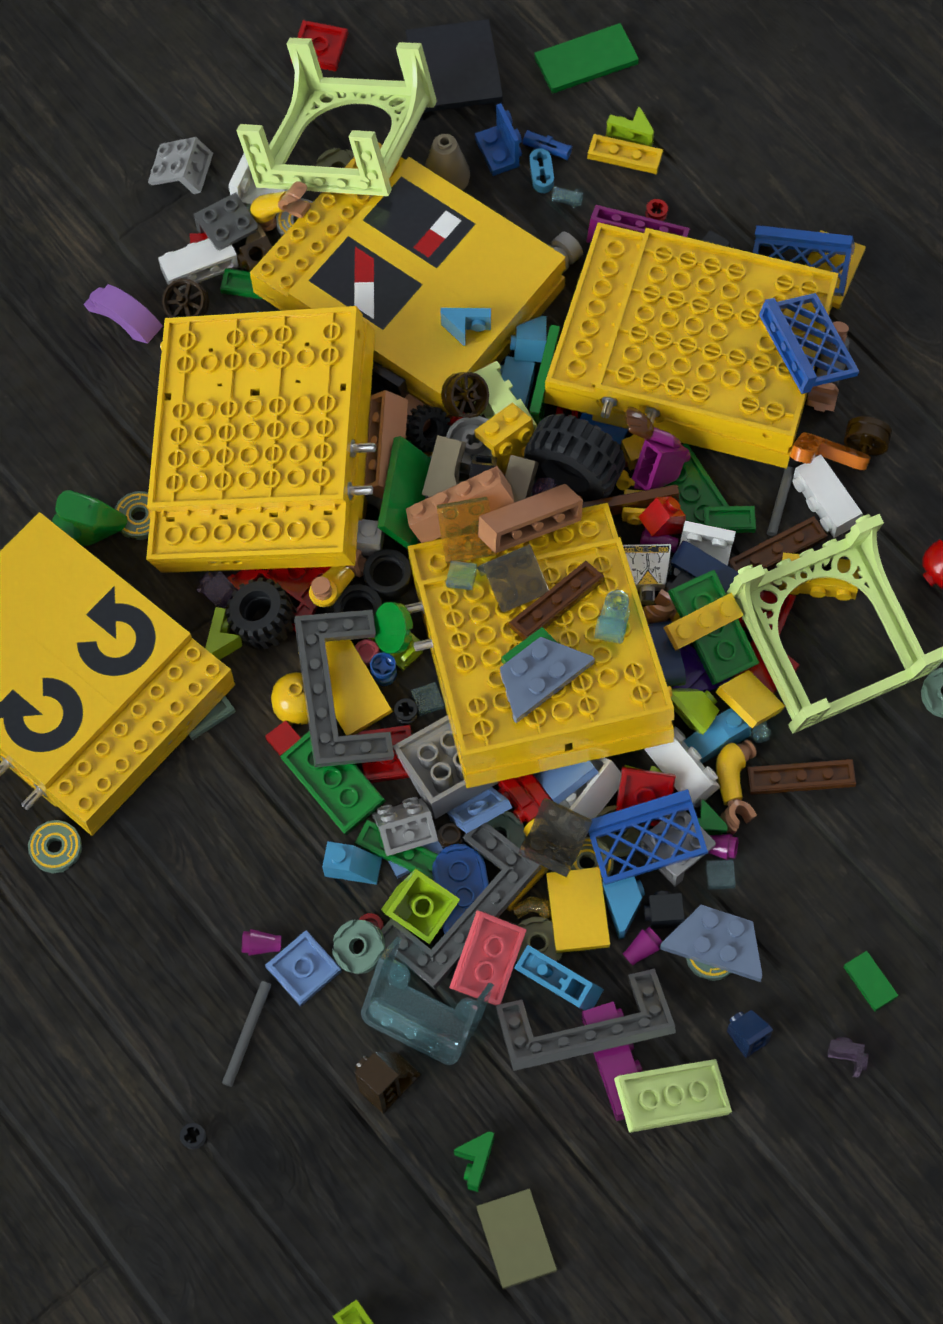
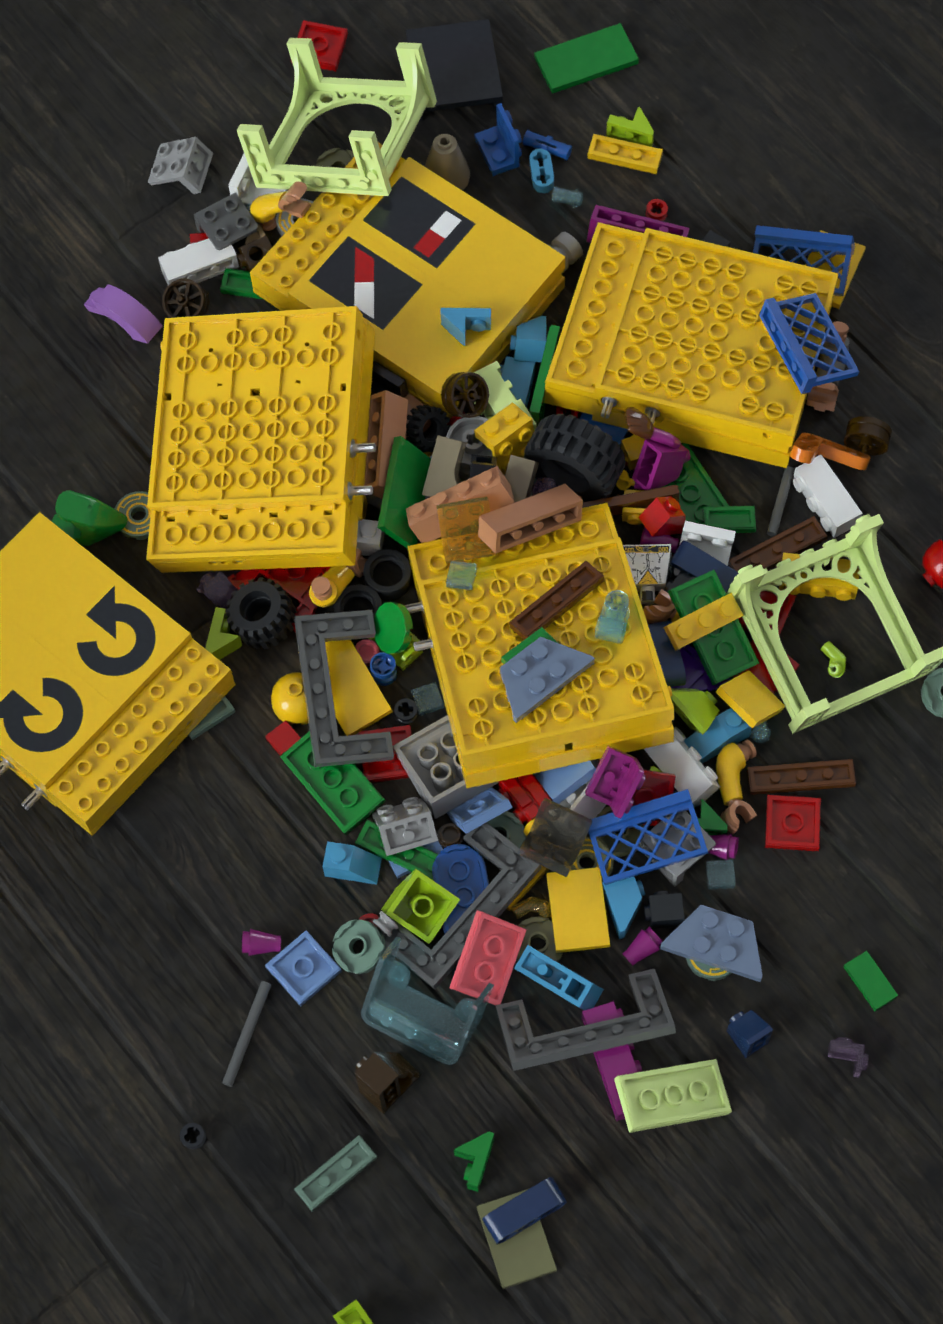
sand green tile [28,820,82,873] -> none
clear smoke bracket [477,544,549,612] -> none
none -> sand green tile [294,1135,377,1212]
none -> light grey bush [372,911,399,937]
none -> dark blue beam [482,1177,567,1245]
none -> magenta bracket [584,745,645,818]
none -> red tile [765,795,821,851]
none -> lime arm [821,641,846,678]

